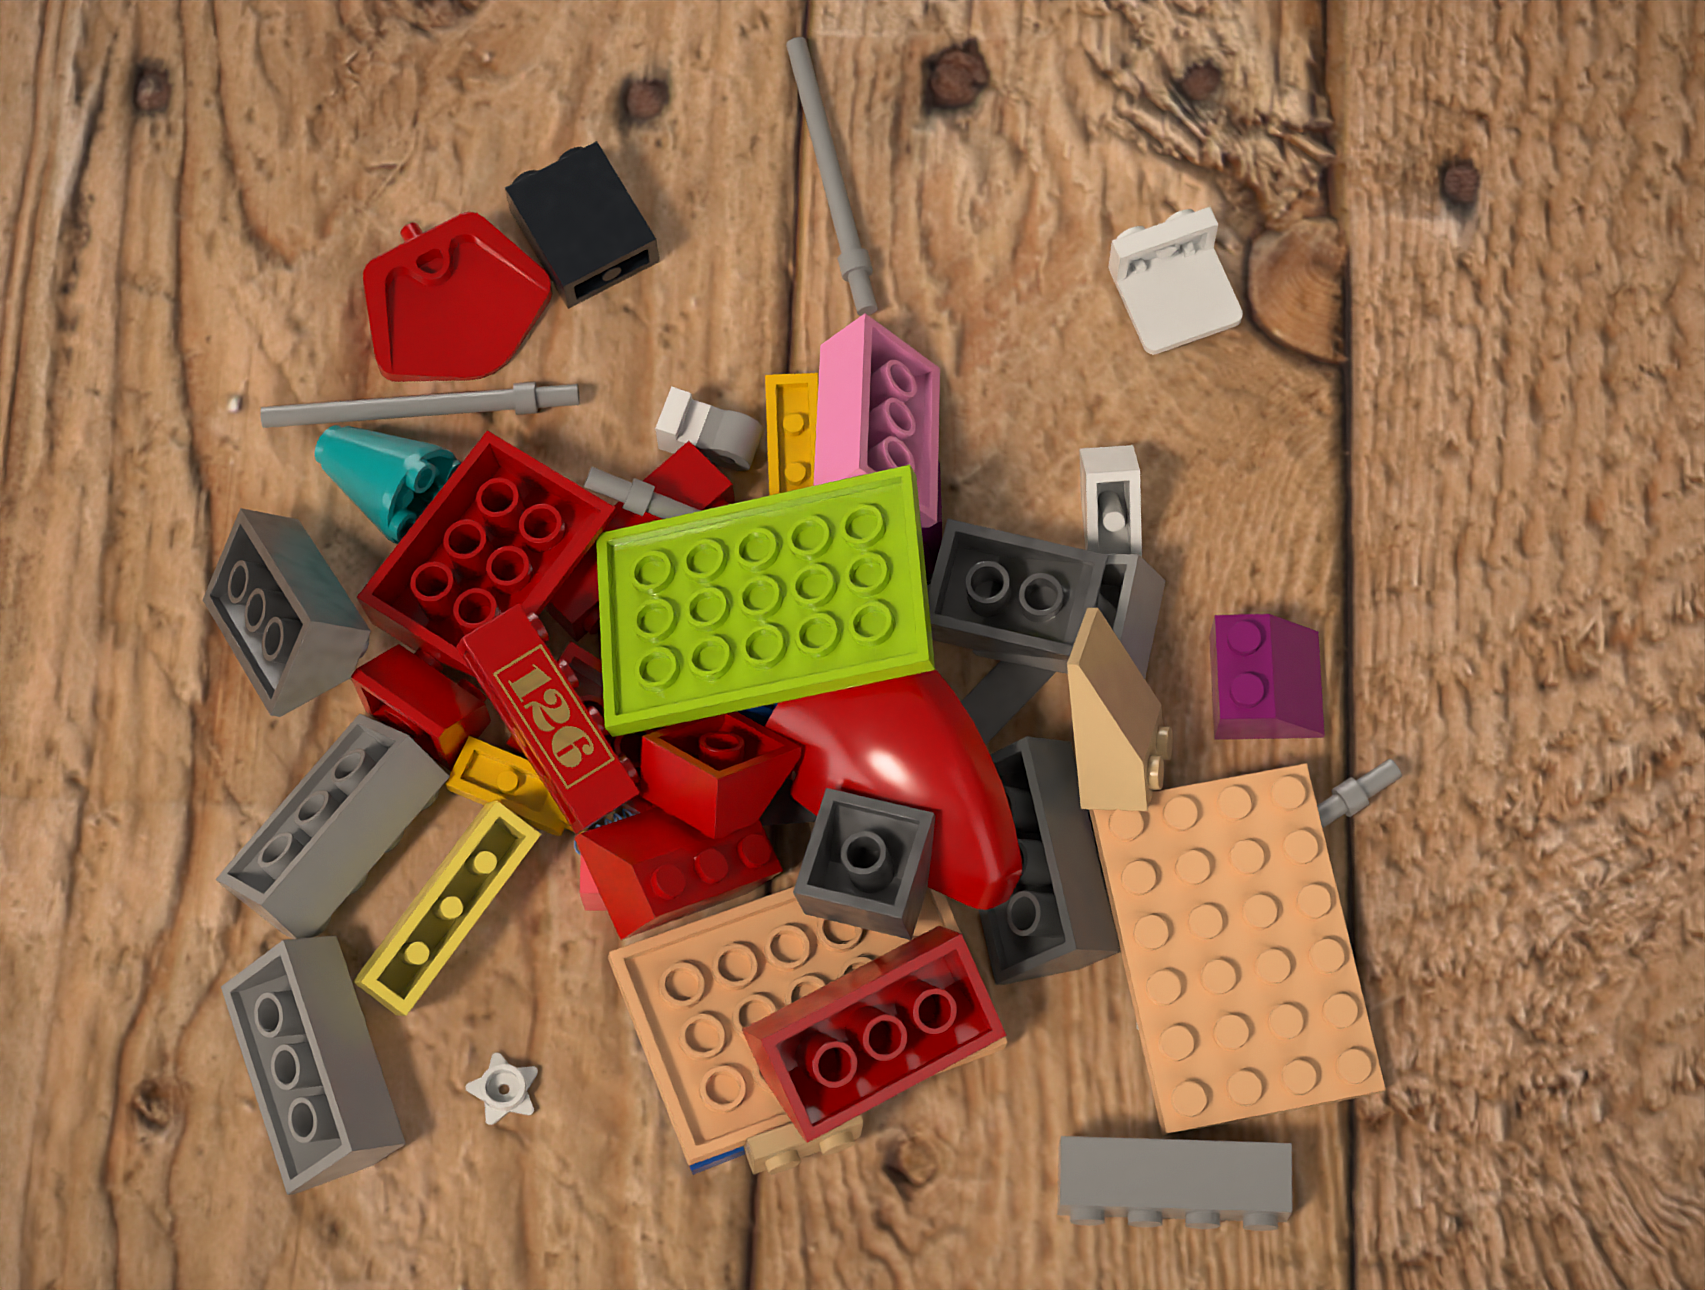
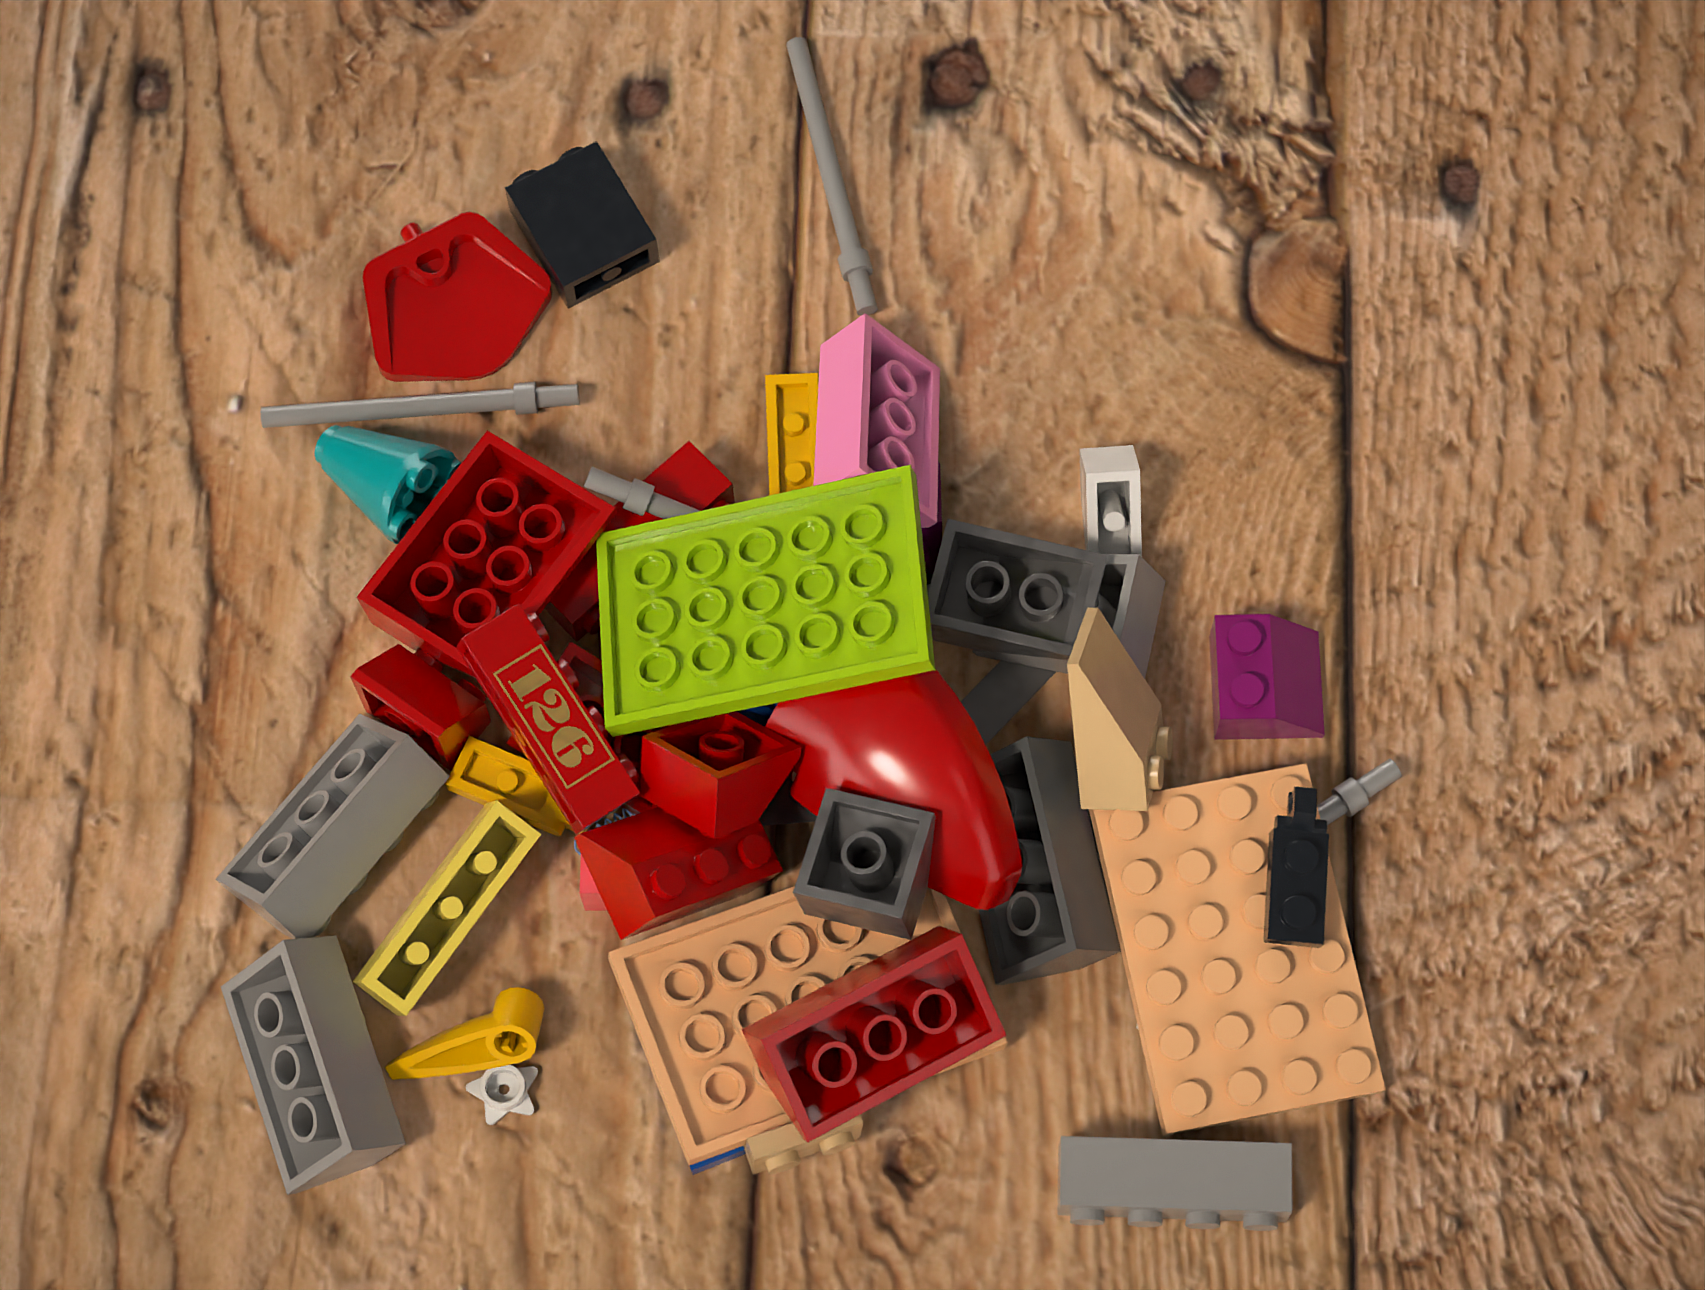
flat silver slope [203,508,371,717] -> none
leg [655,386,764,471] -> none
white bracket [1108,207,1243,355] -> none
none -> yellow piece [385,987,544,1079]
none -> black hinge [1263,786,1329,948]

